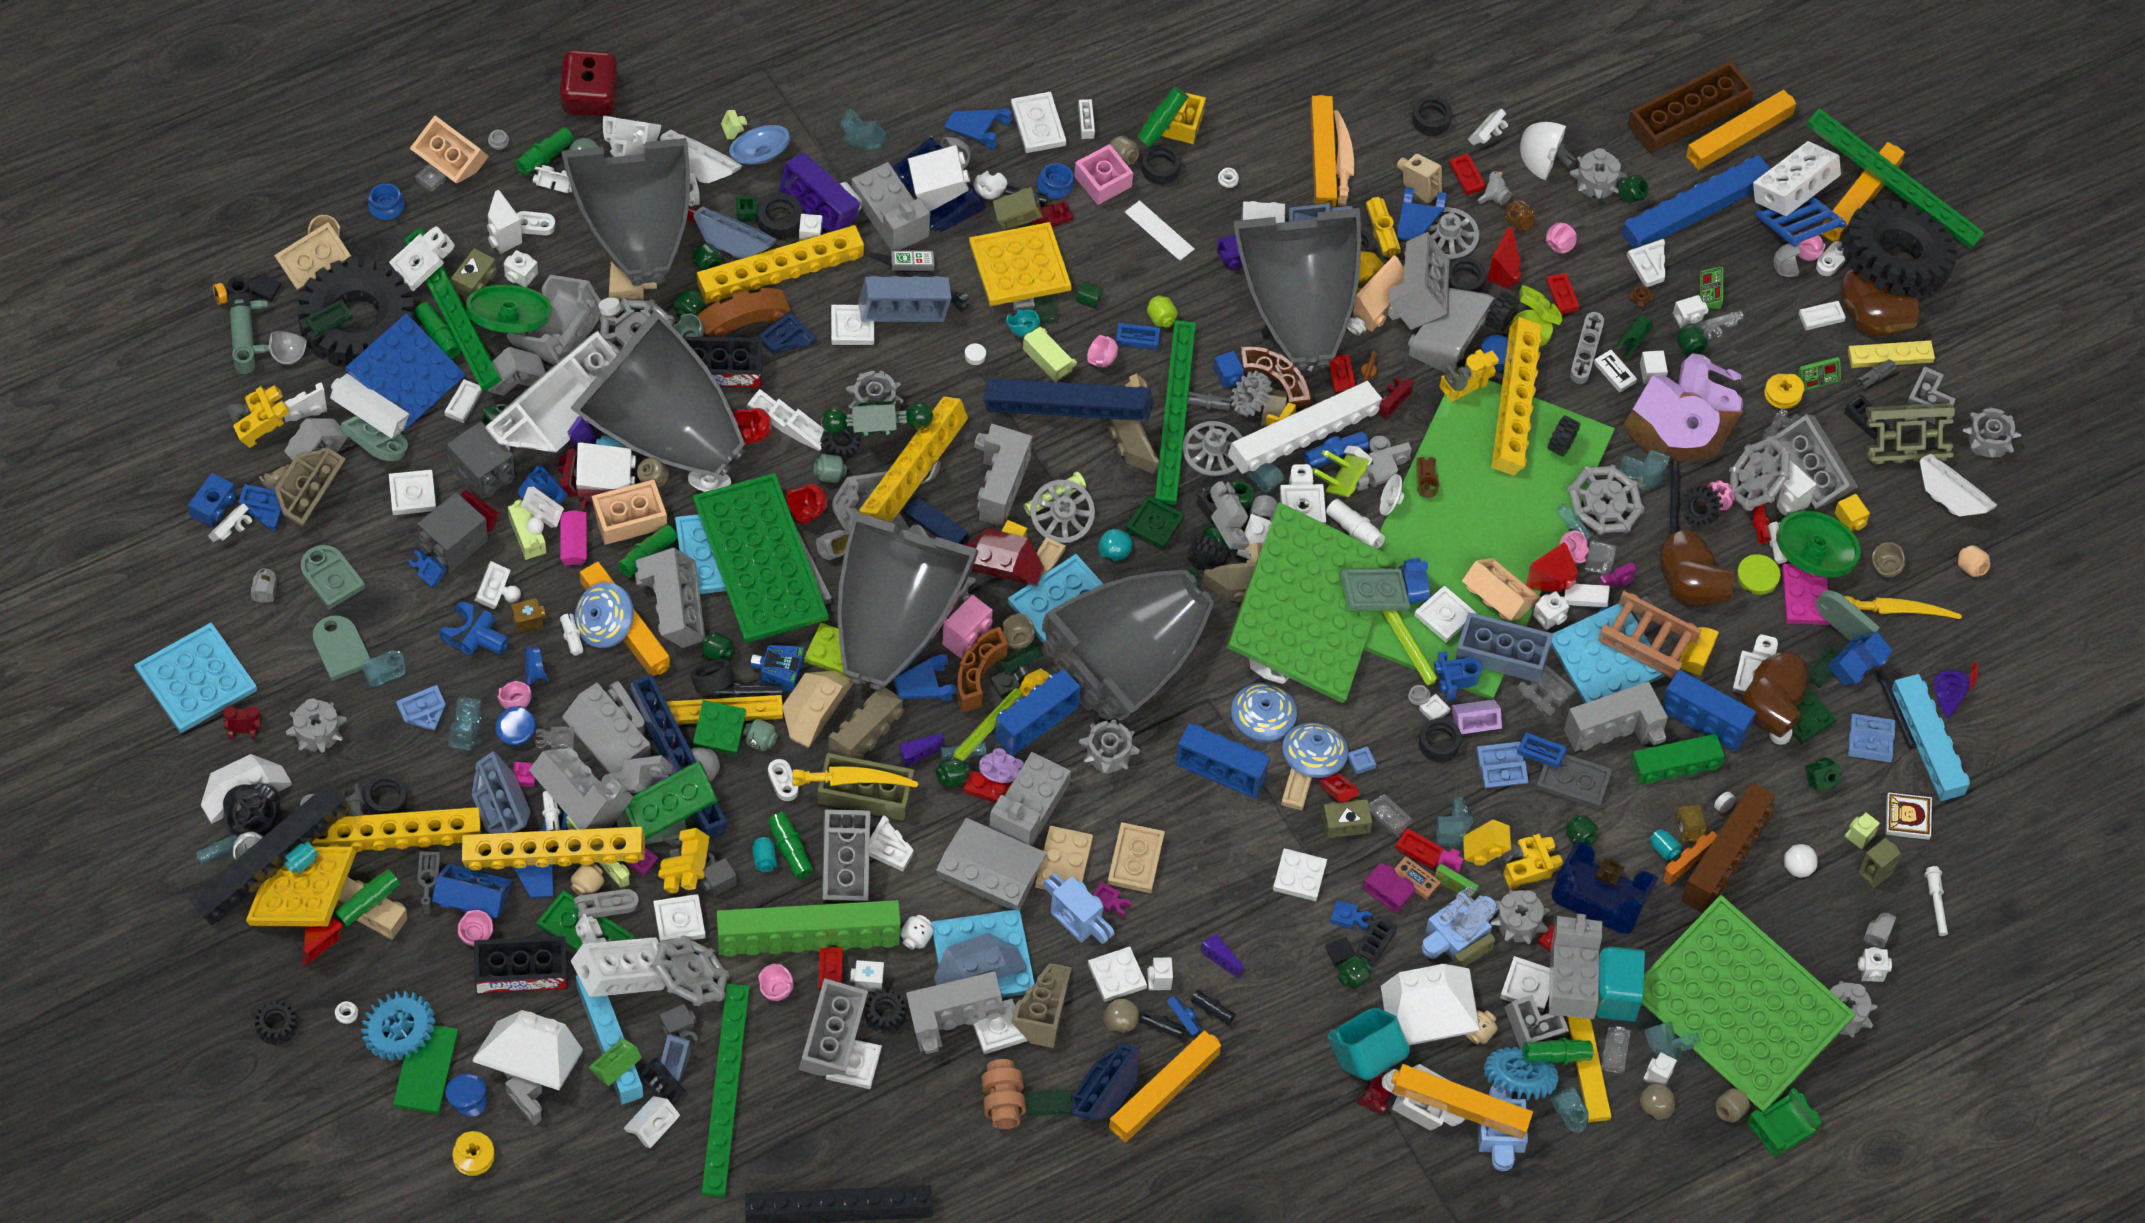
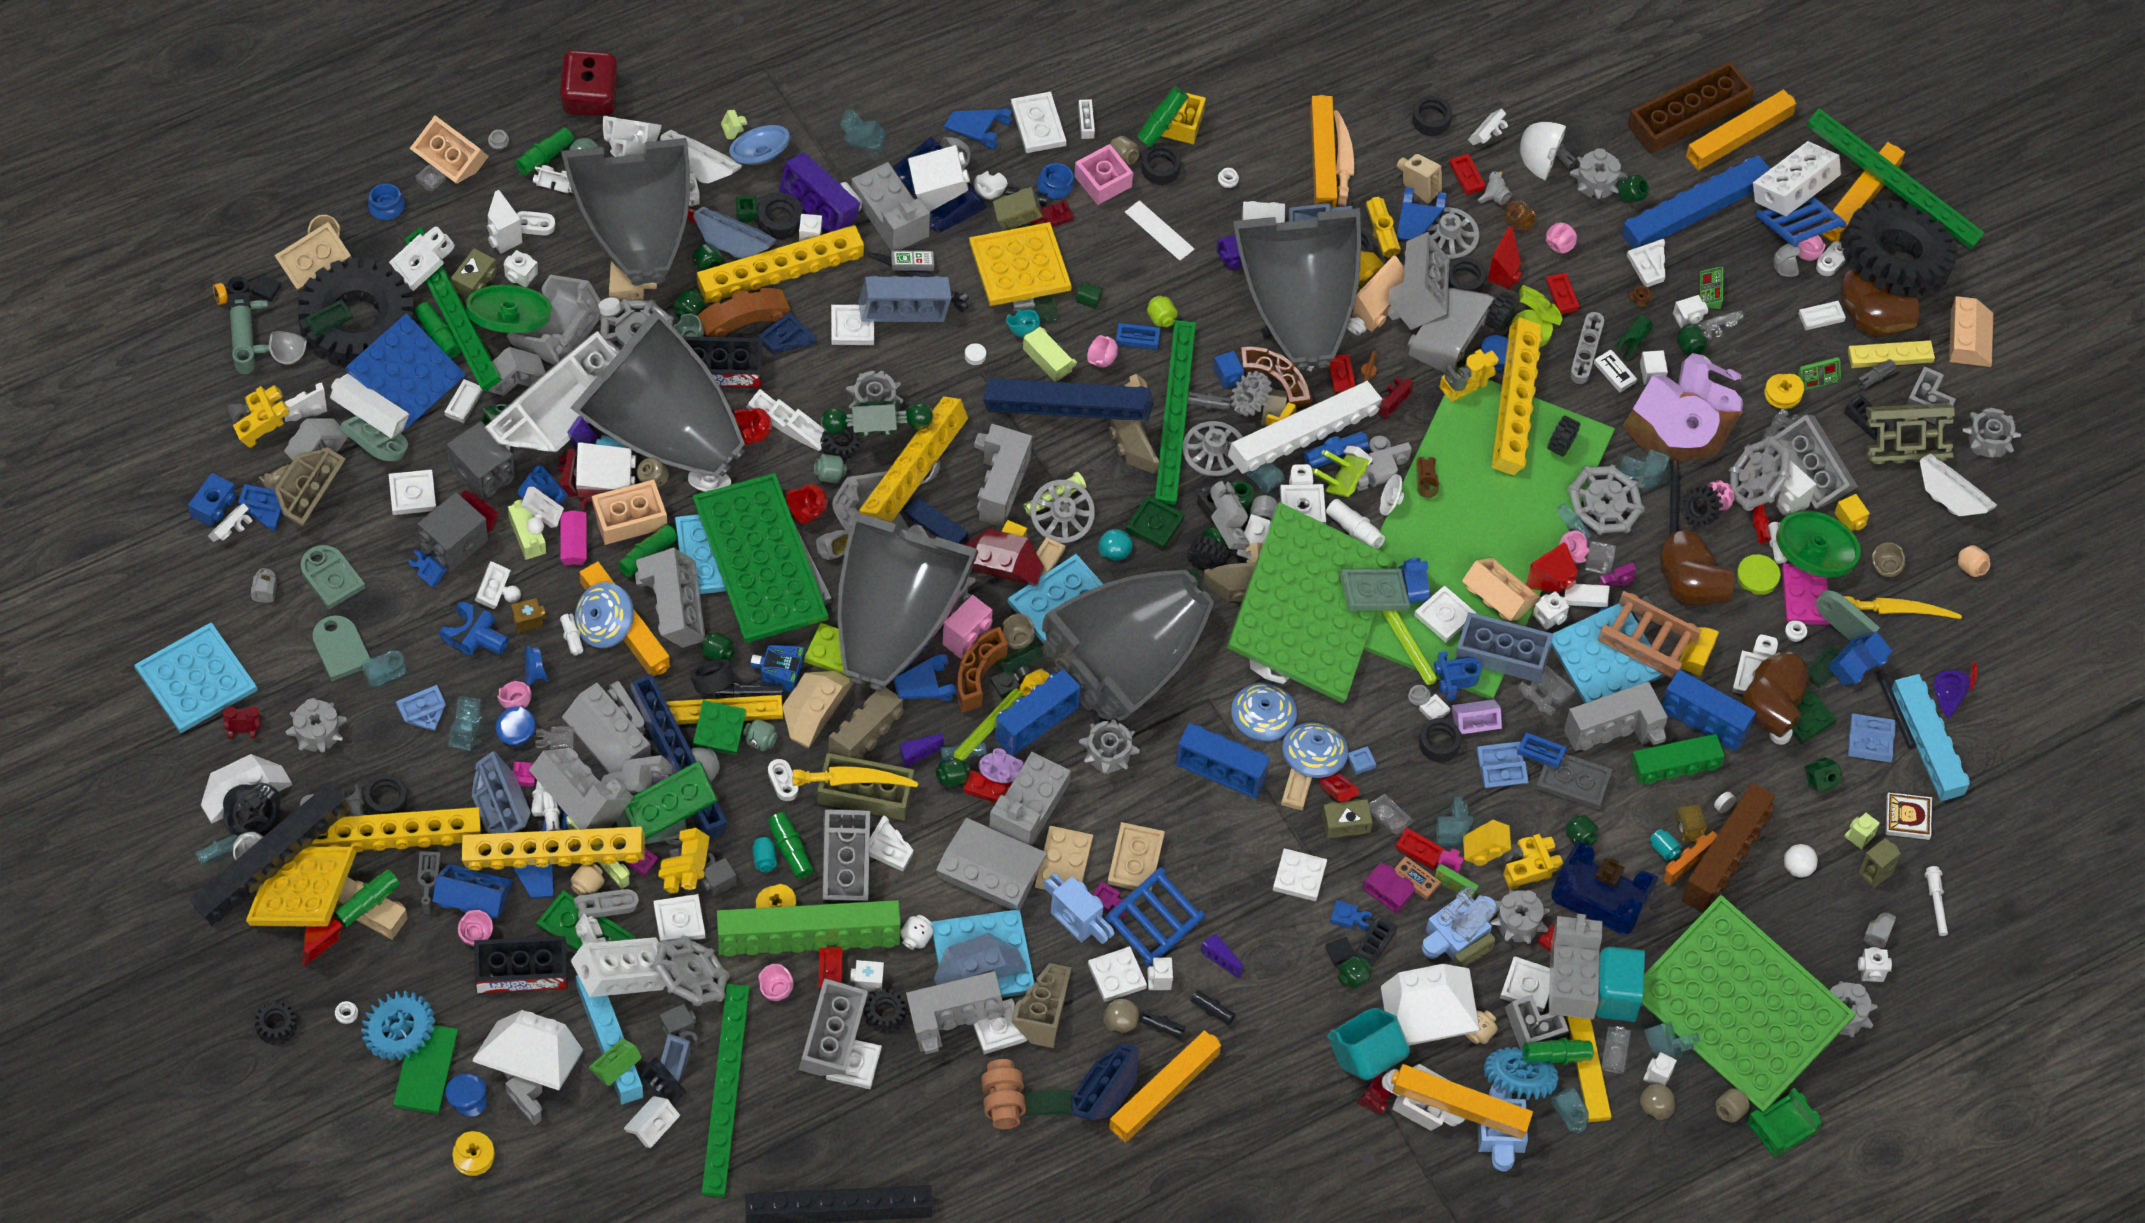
teal brick [284,841,319,874] -> none
blue plate [1167,996,1204,1038] -> none
none -> white axle [531,780,546,817]
none -> yellow piece [756,884,796,908]
none -> blue bar [1104,867,1205,967]
none -> white plate [1785,620,1807,642]
none -> light nougat slope [1949,296,1993,367]

